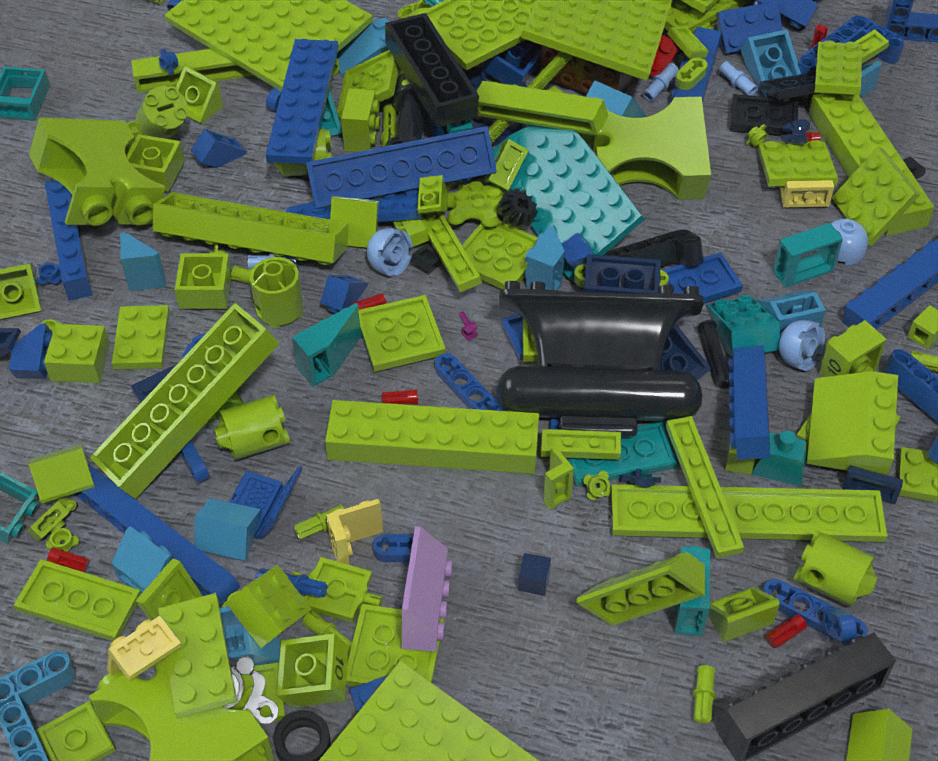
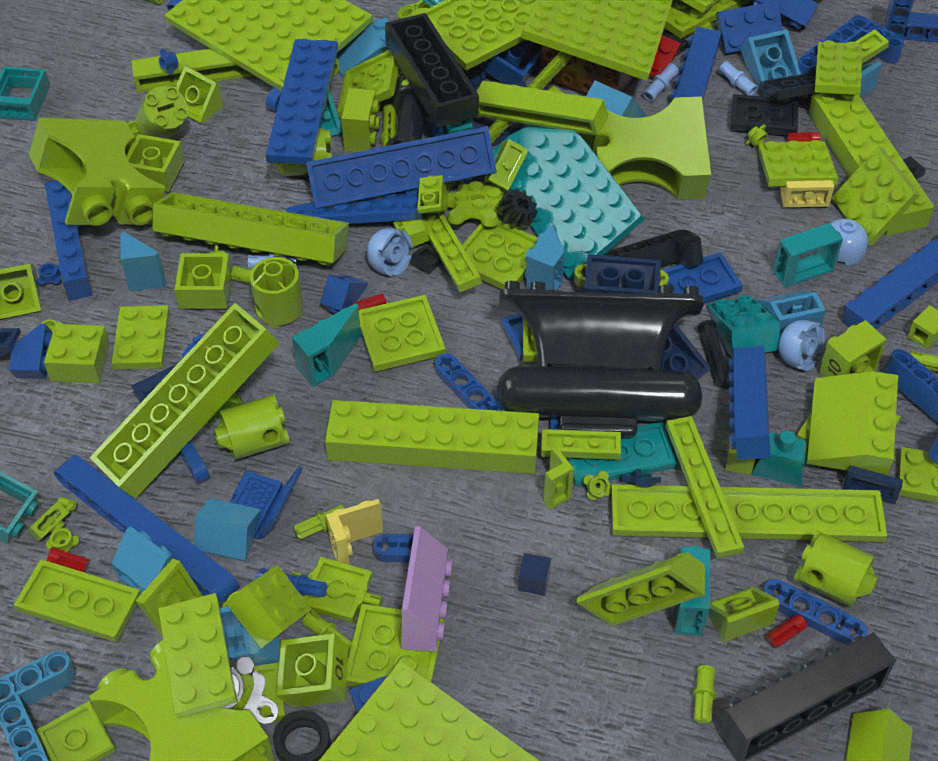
lime slope [29,443,95,503] -> none
light yellow bracket [107,616,181,681] -> none
blue slope [191,129,247,168] -> none
lime tile [330,196,379,248] -> none
red piece [382,389,418,405] -> none
magenta hand [459,311,478,341] -> none
blue slope [561,232,594,269] -> none
lime tile [667,26,709,59] -> none
lime beam [675,57,708,90] -> none
dark blue piece [781,119,810,145] -> none
red piece [811,24,828,48] -> none
blue beam [823,607,857,641] -> none

